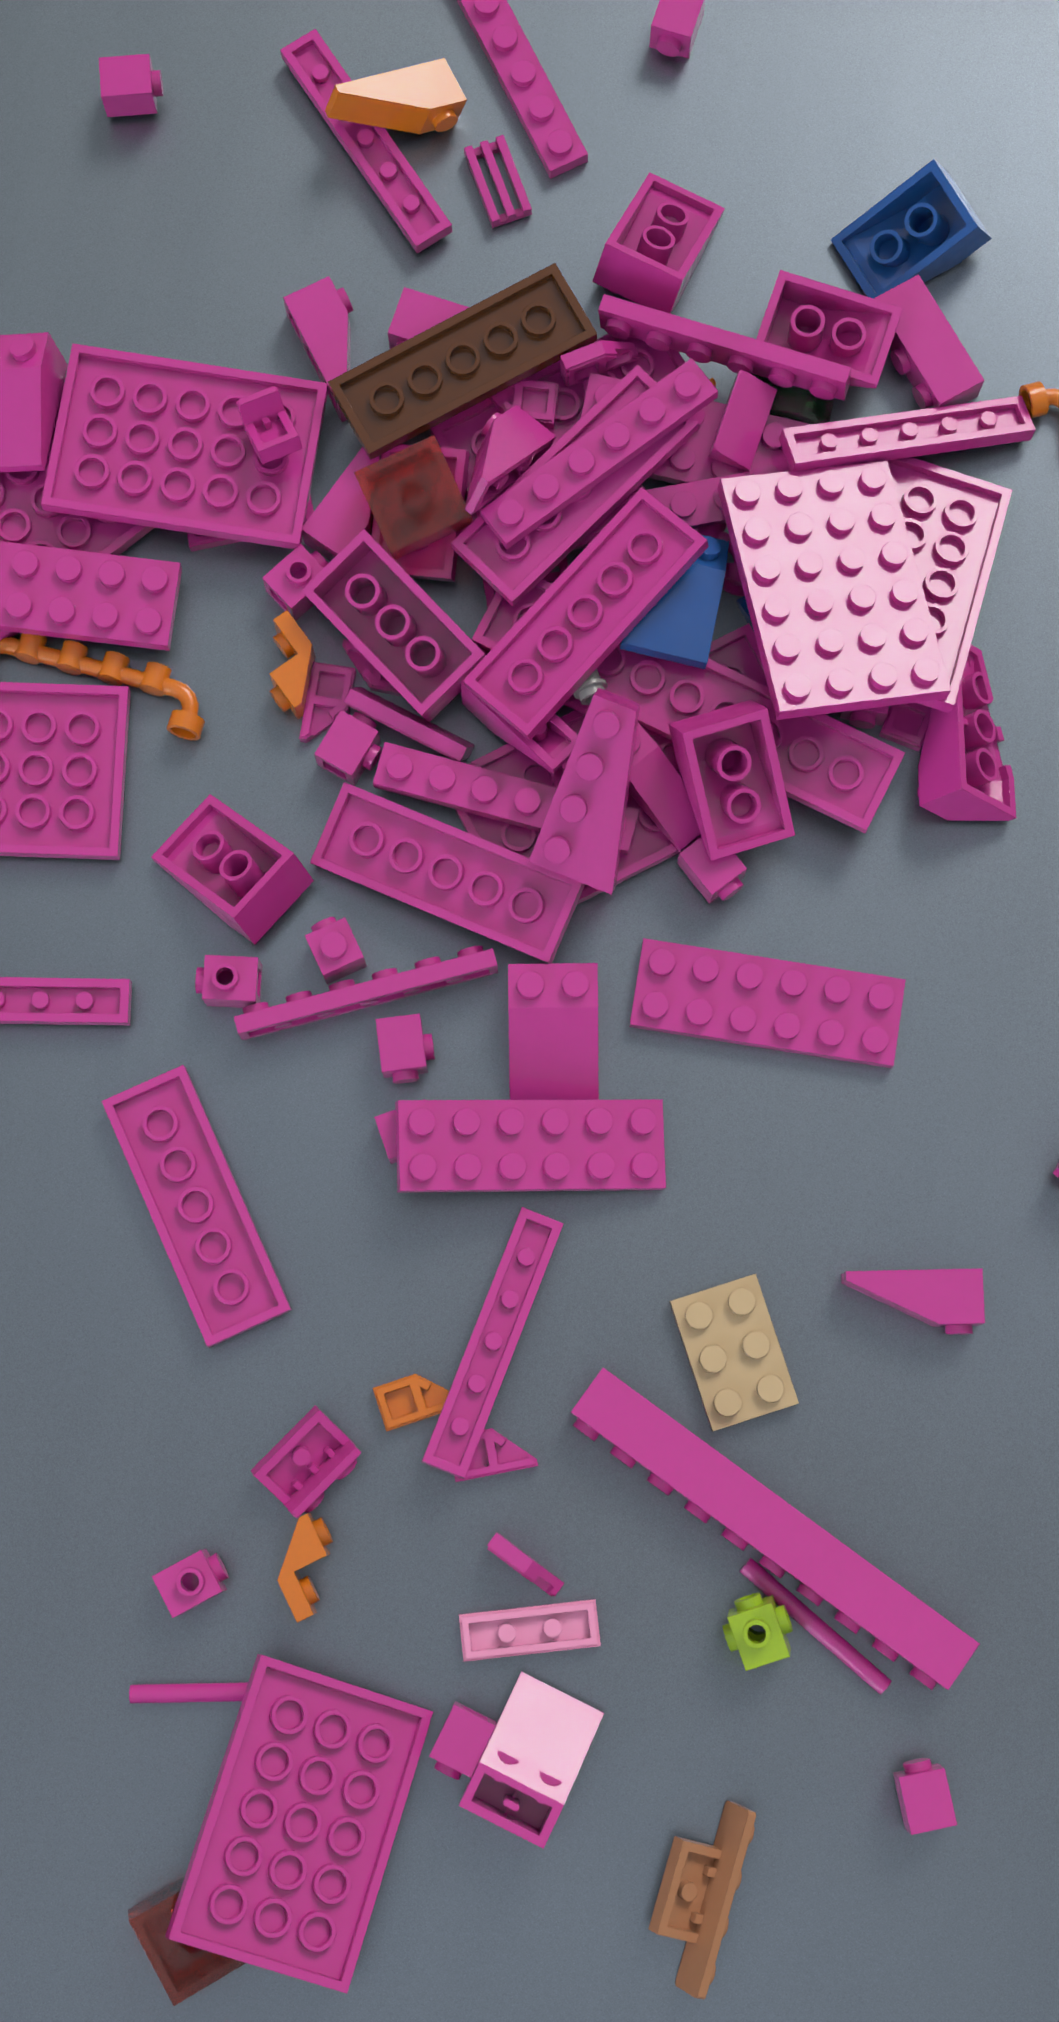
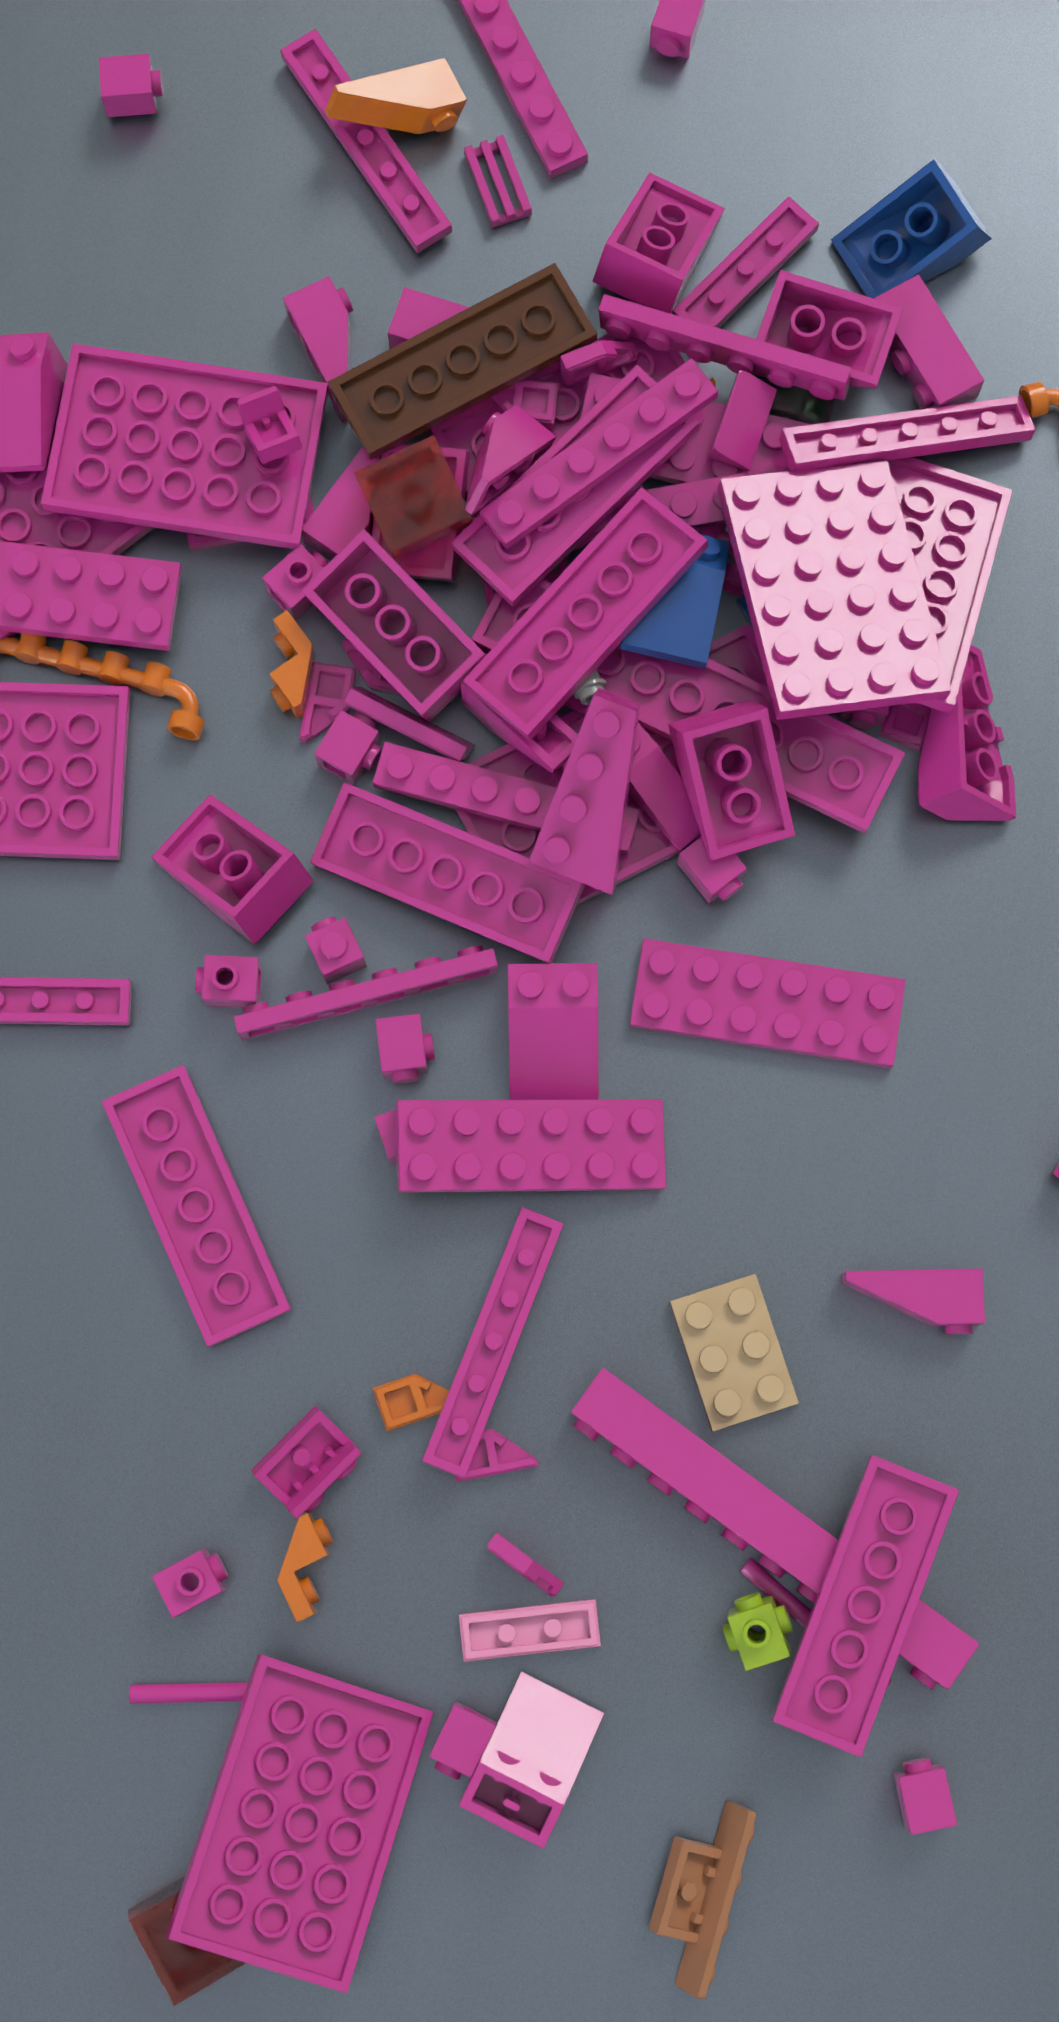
none -> dark pink plate [672,196,819,328]
none -> dark pink plate [771,1455,959,1757]

